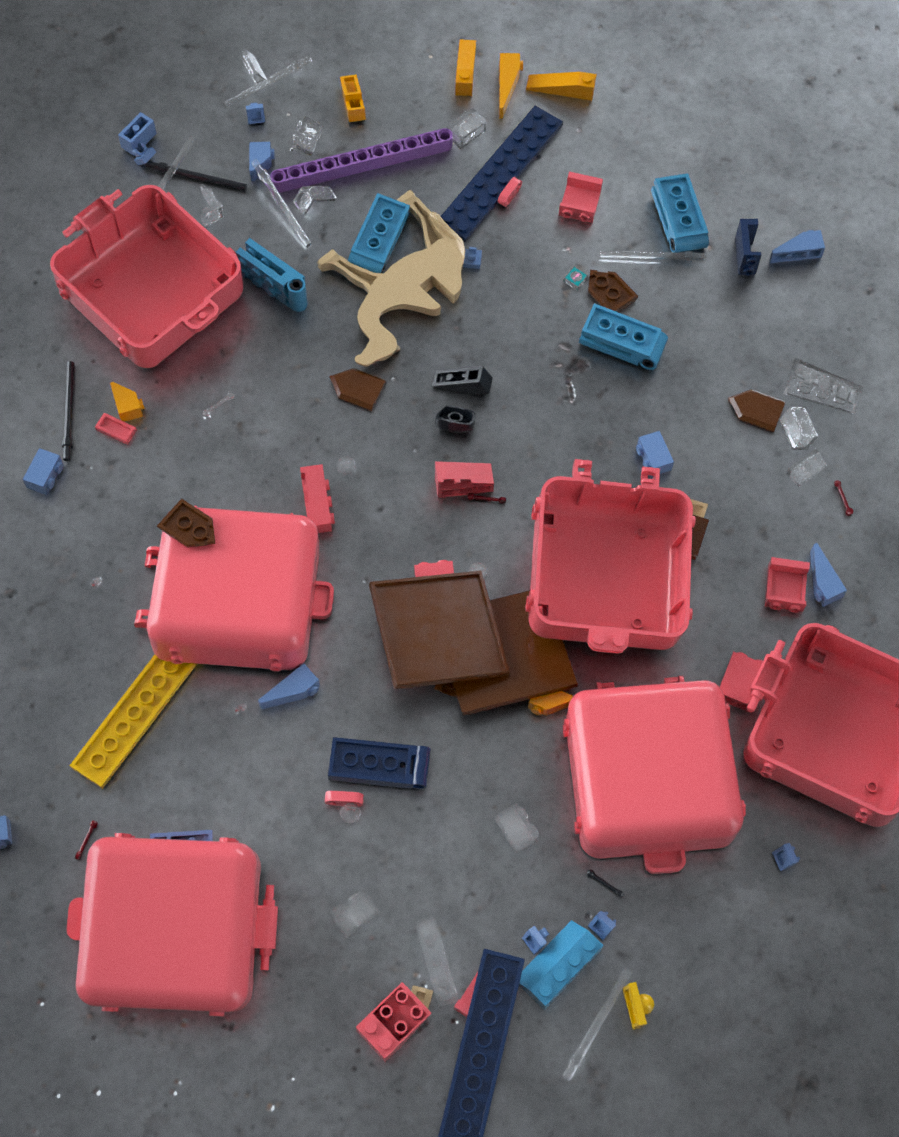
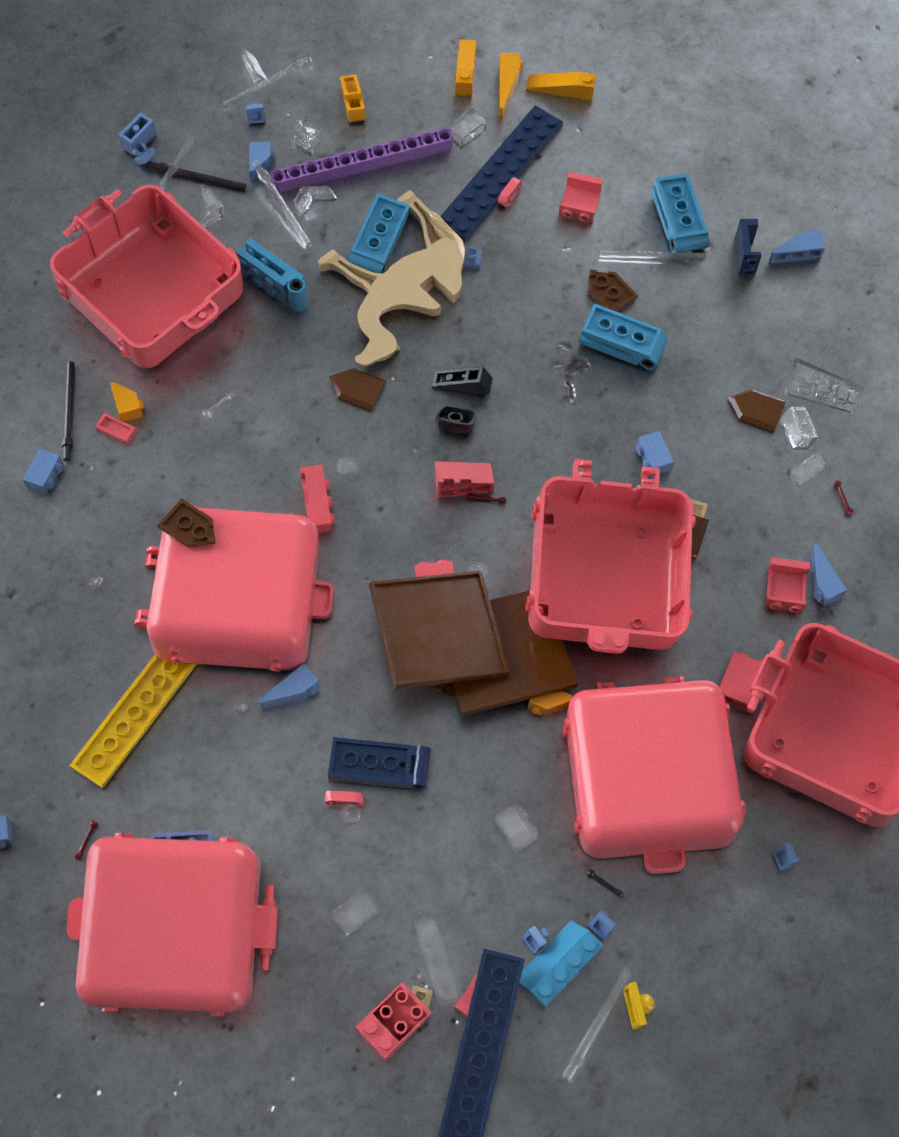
clear tile [563,266,588,290] -> none

